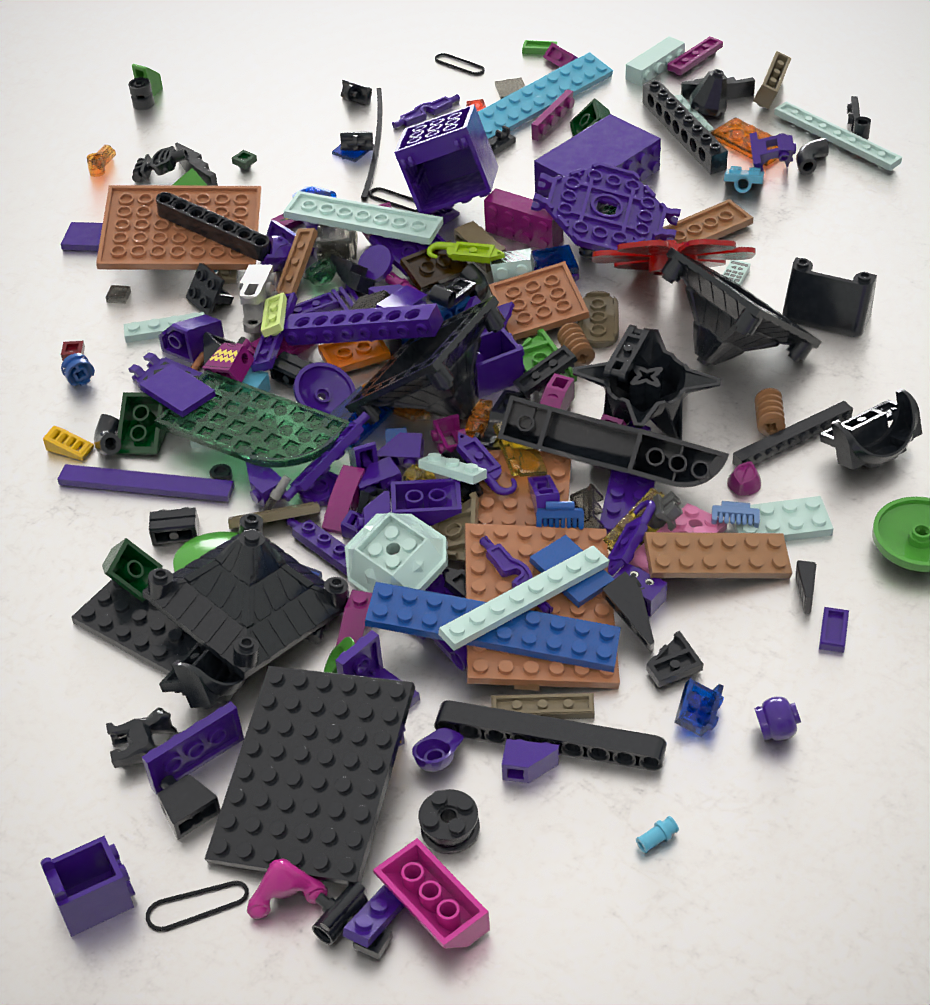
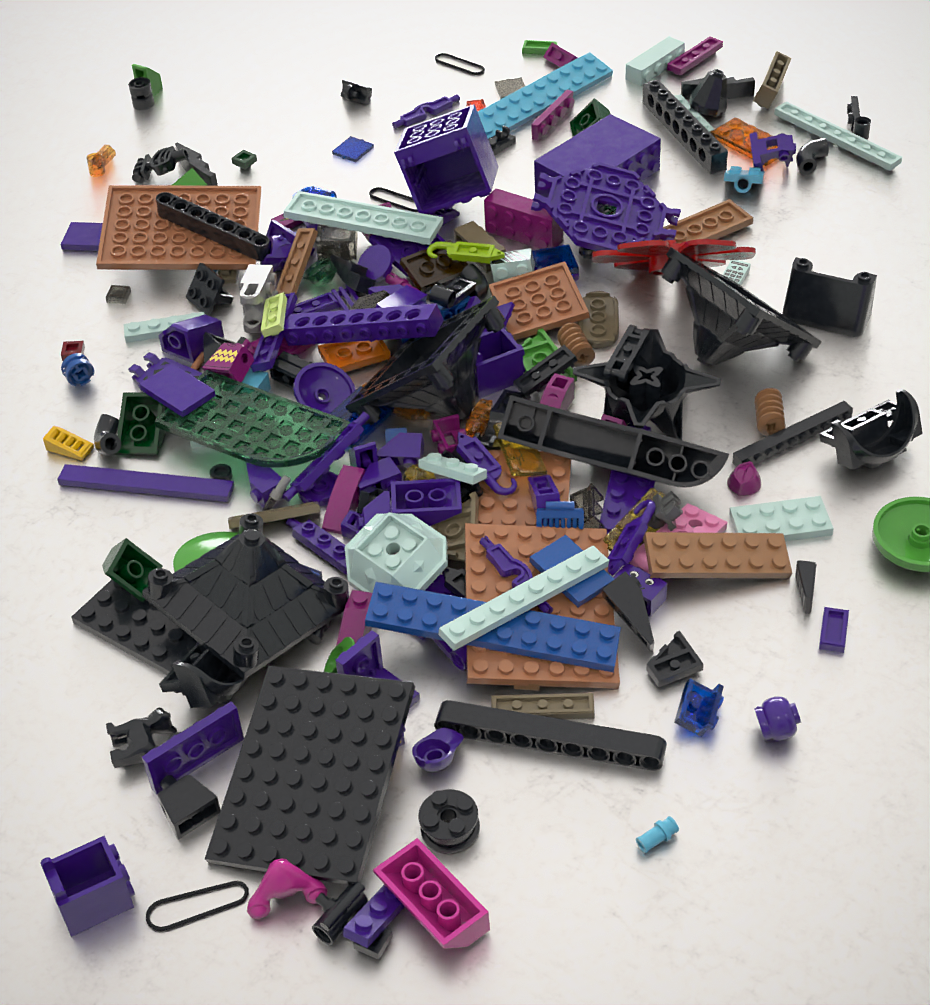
black brick [149,507,199,545] -> none
black hips [340,131,374,151] -> none
black piece [361,87,383,200] -> none
dark purple slope [501,739,559,783] -> none
medium blue piece [711,501,760,528] -> none

